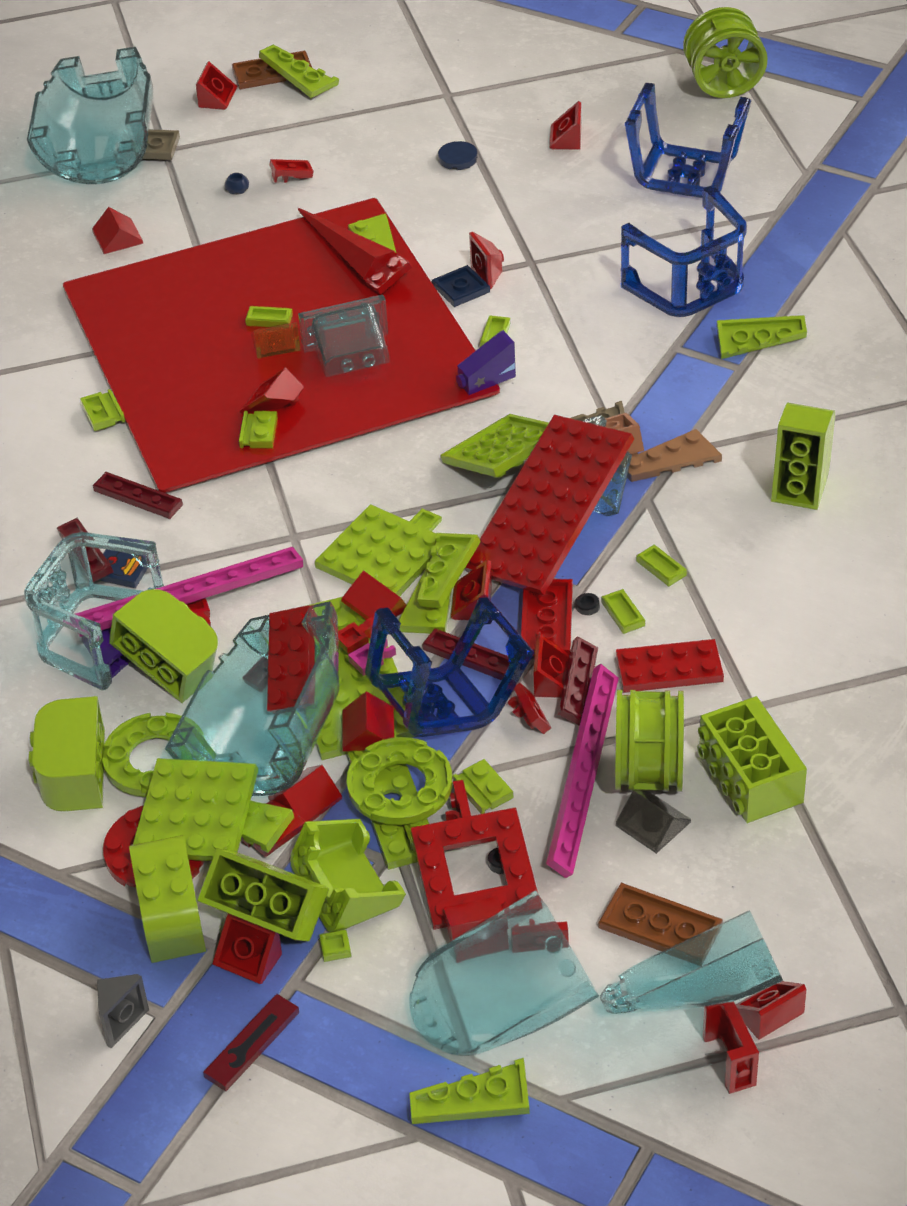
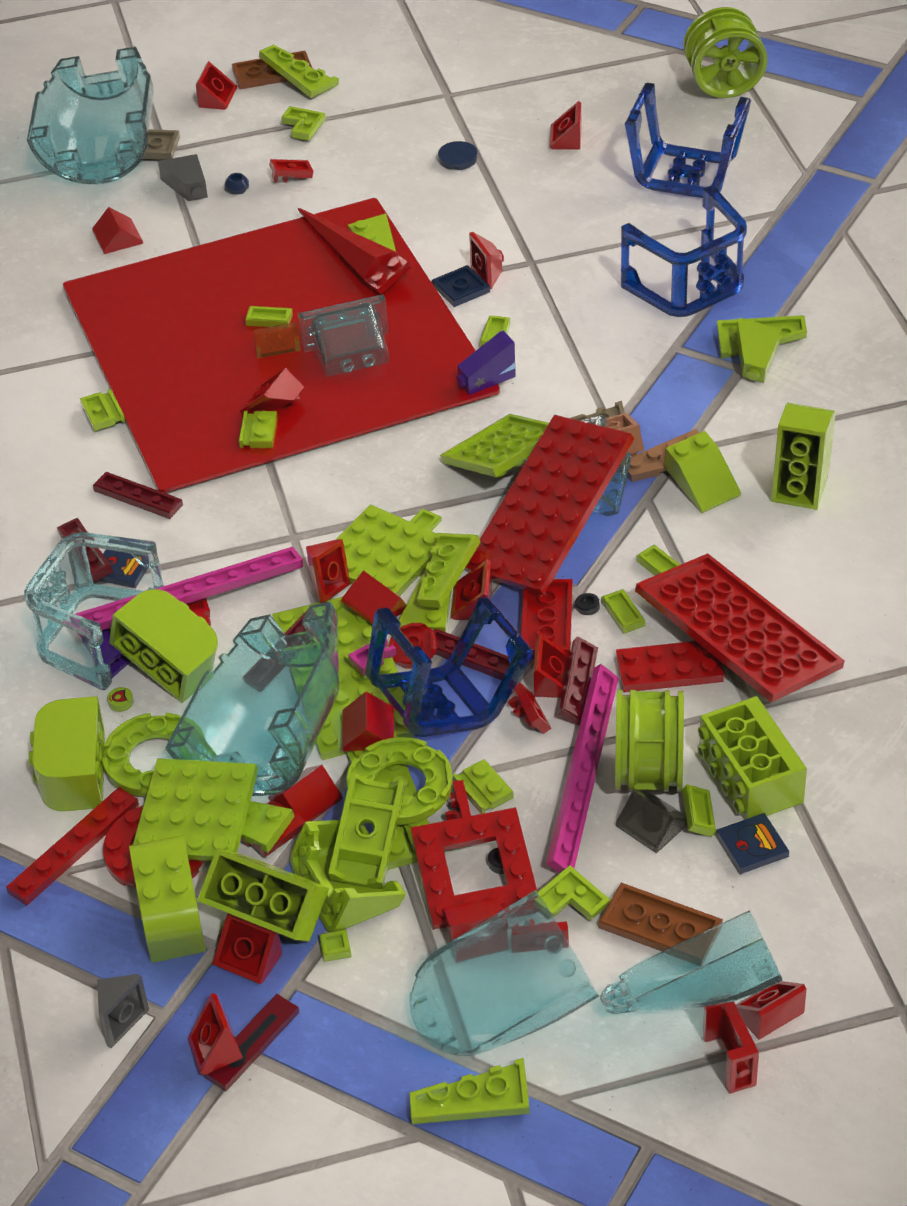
red plate [267,605,316,713] -> none
red plate [334,617,380,654] -> none
none -> red plate [6,787,139,906]
none -> lime tile [107,687,134,712]
none -> dark grey slope [158,154,208,201]
none -> red slope [188,993,243,1075]
none -> lime plate [281,106,326,141]
none -> red slope [306,539,351,603]
none -> lime piece [328,772,406,889]
none -> red tile [388,623,438,668]
none -> lime plate [532,865,610,921]
none -> red plate [635,553,845,703]
none -> lime slope [663,431,741,513]
none -> lime tile [682,784,716,837]
none -> dark blue tile [716,813,789,874]
none -> lime slope [736,317,782,383]

